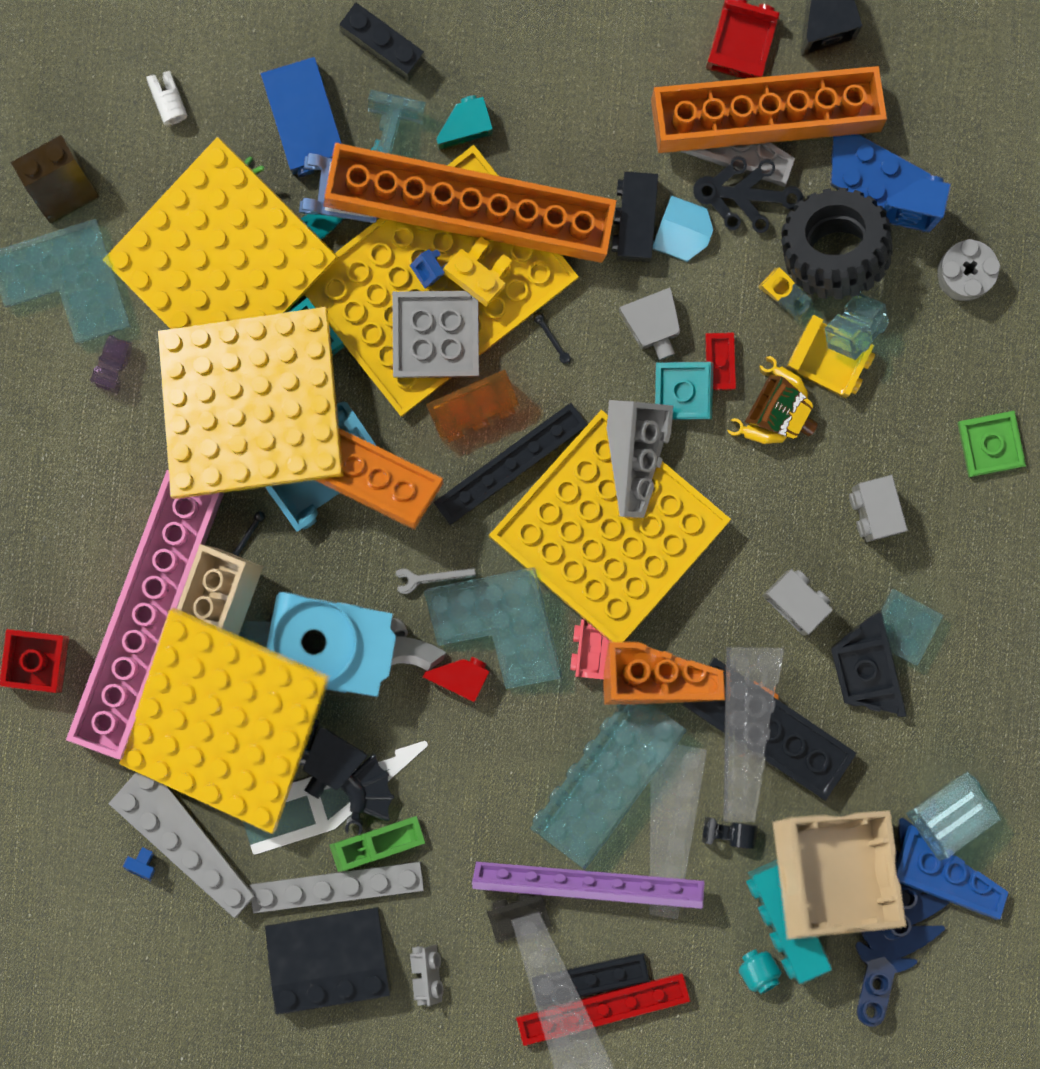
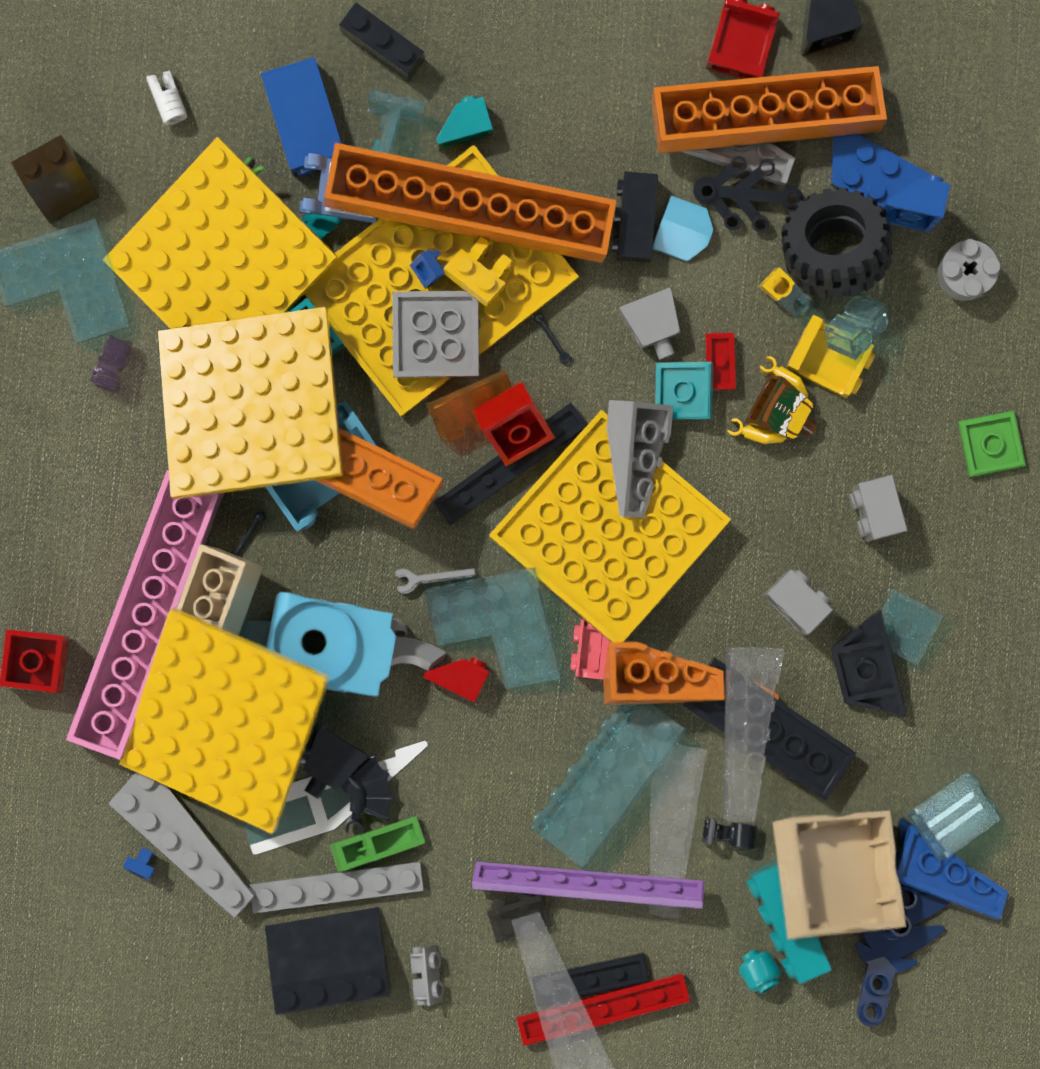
none -> red brick [472,382,555,466]

